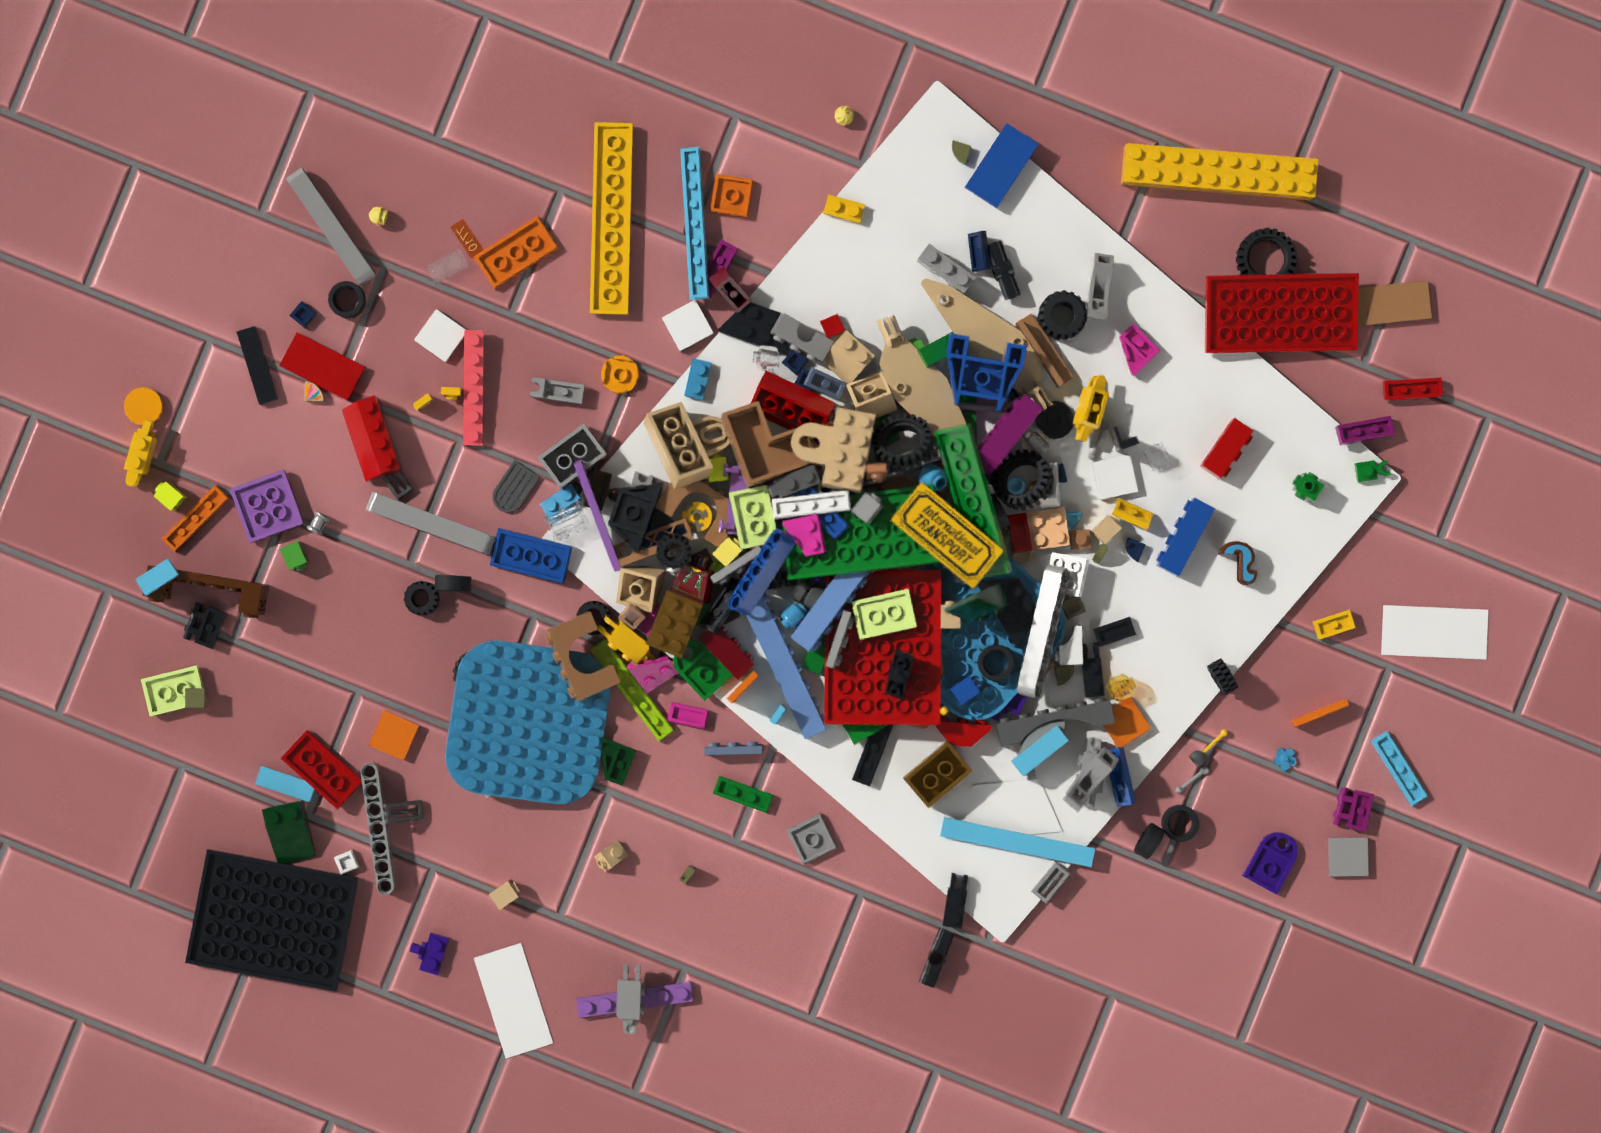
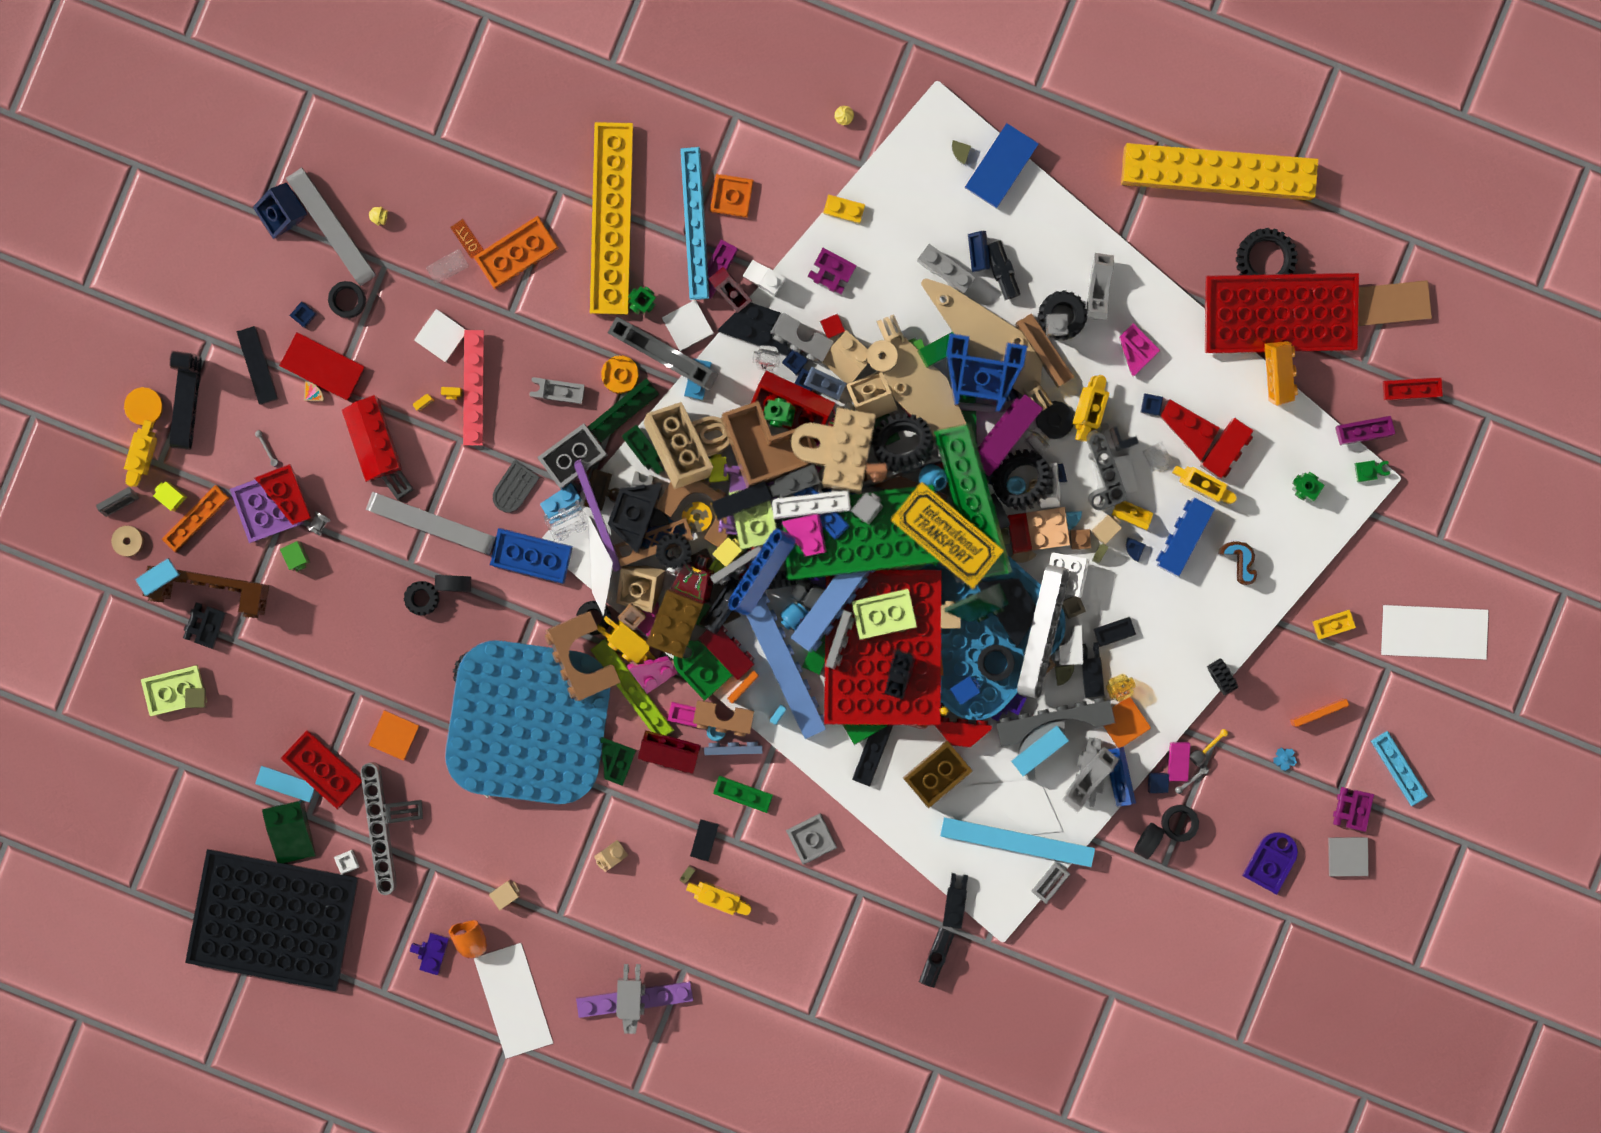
none -> dark grey tile [96,487,139,517]
none -> tan piece [111,526,144,556]
none -> black beam [170,351,202,450]
none -> dark blue slope [253,182,307,239]
none -> red wing [254,464,311,525]
none -> light grey hinge [255,430,278,466]
none -> orange piece [449,920,487,958]
none -> dark green fence [587,378,660,443]
none -> white sticker [588,515,613,616]
none -> dark grey arch [608,317,719,391]
none -> dark green hinge [622,424,664,475]
none -> green brick [628,286,656,314]
none -> dark red brick [638,730,701,774]
none -> yellow hinge [686,882,752,915]
none -> black tile [690,819,719,861]
none -> medium nougat arch [693,700,754,737]
none -> medium azure tile [707,726,726,741]
none -> black tile [710,481,772,521]
none -> white arch [743,260,785,297]
none -> green brick [764,398,796,428]
none -> magenta plate [807,248,857,294]
none -> tan piece [867,340,898,372]
none -> light grey brick [1046,314,1068,336]
none -> dark grey beam [1087,430,1126,510]
none -> dark blue tile [1140,393,1163,416]
none -> dark blue tile [1148,773,1169,793]
none -> red wing [1160,399,1220,461]
none -> dark pink tile [1168,742,1190,781]
none -> yellow hinge [1172,466,1237,504]
none -> light orange slope [1265,341,1298,405]

